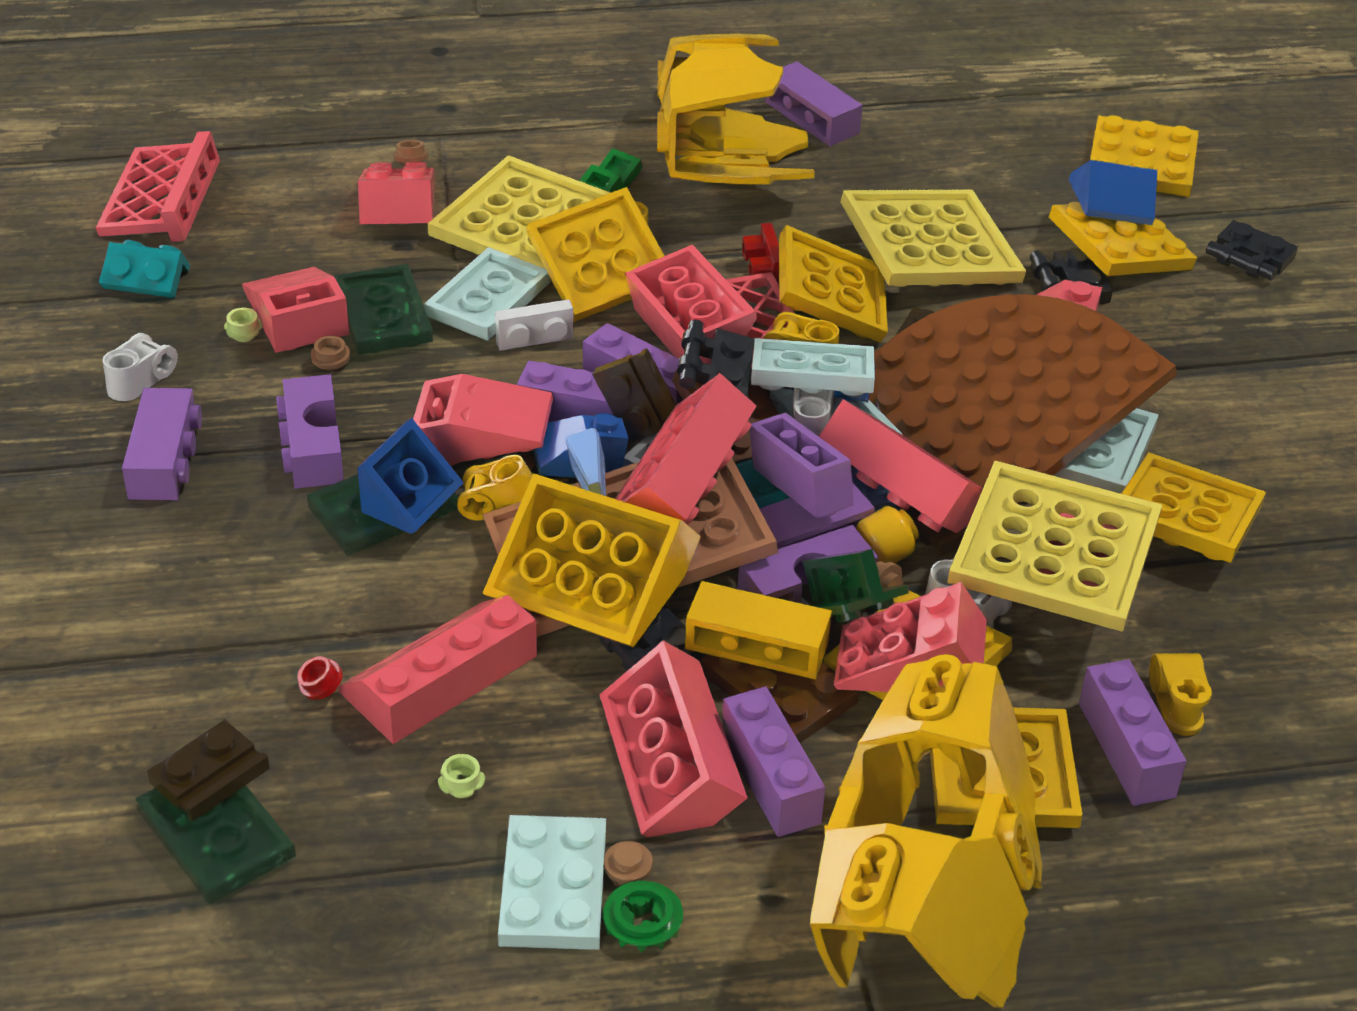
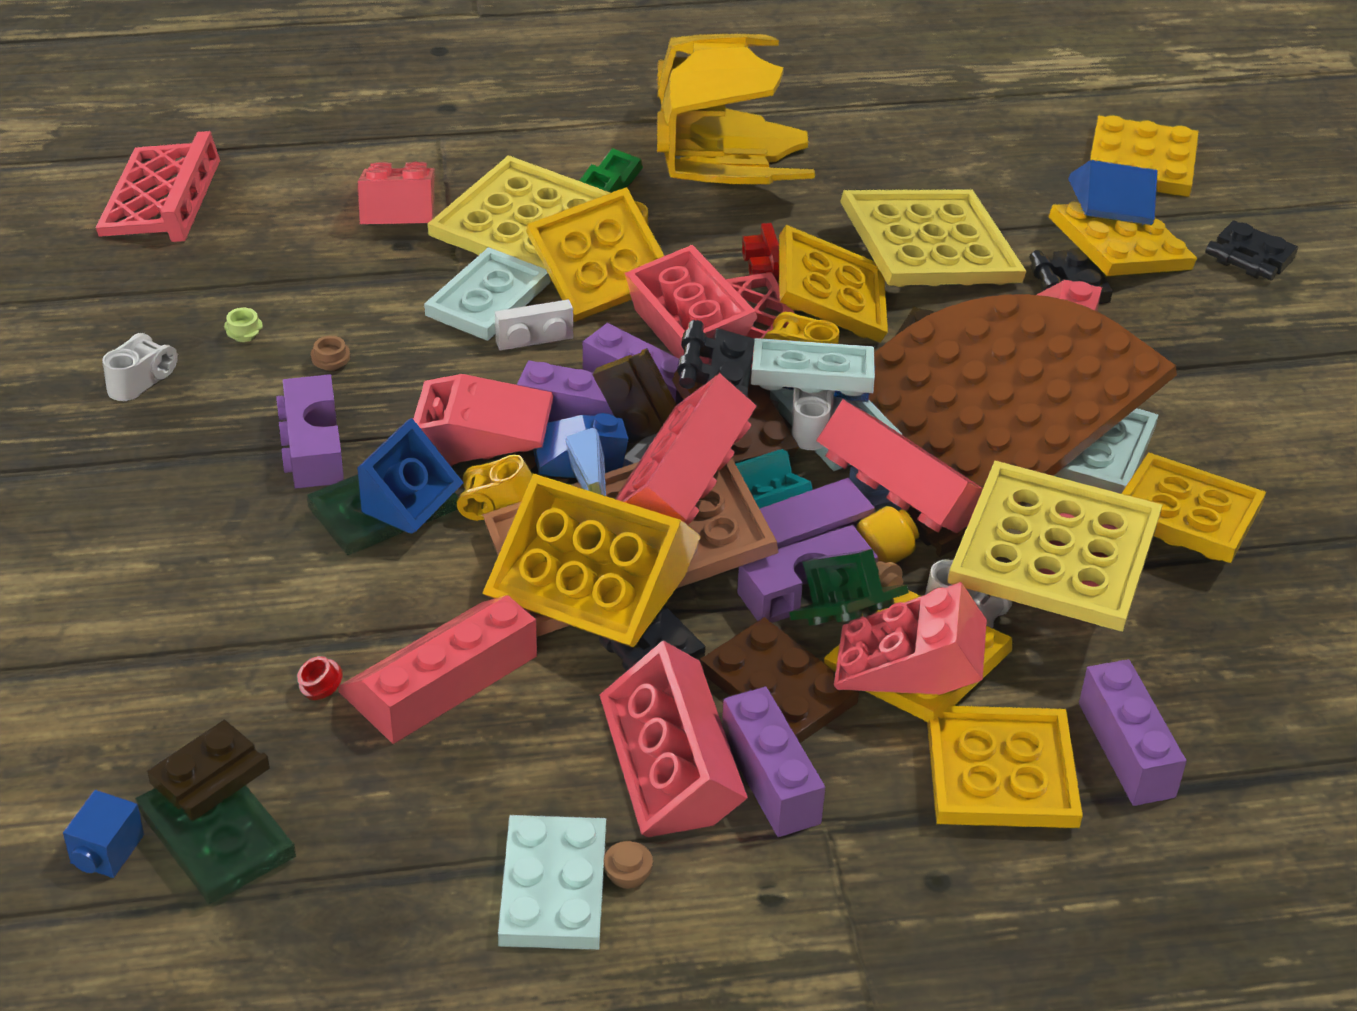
teal bracket [99,240,190,298] -> none
medium lavender brick [122,388,202,500] -> none
coral slope [242,267,350,353] -> none
clear green plate [334,264,433,355] -> none
medium nougat plate [393,140,429,167] -> none
yellowish green plate [438,754,485,798] -> none
green gear [603,881,683,954] -> none
yellow brick [685,581,832,680] -> none
medium lavender brick [750,413,854,518] -> none
medium lavender brick [765,61,863,146] -> none
yellow piece [810,654,1042,1008] -> none
yellow piece [1149,653,1212,736] -> none
none -> blue brick [63,790,144,878]

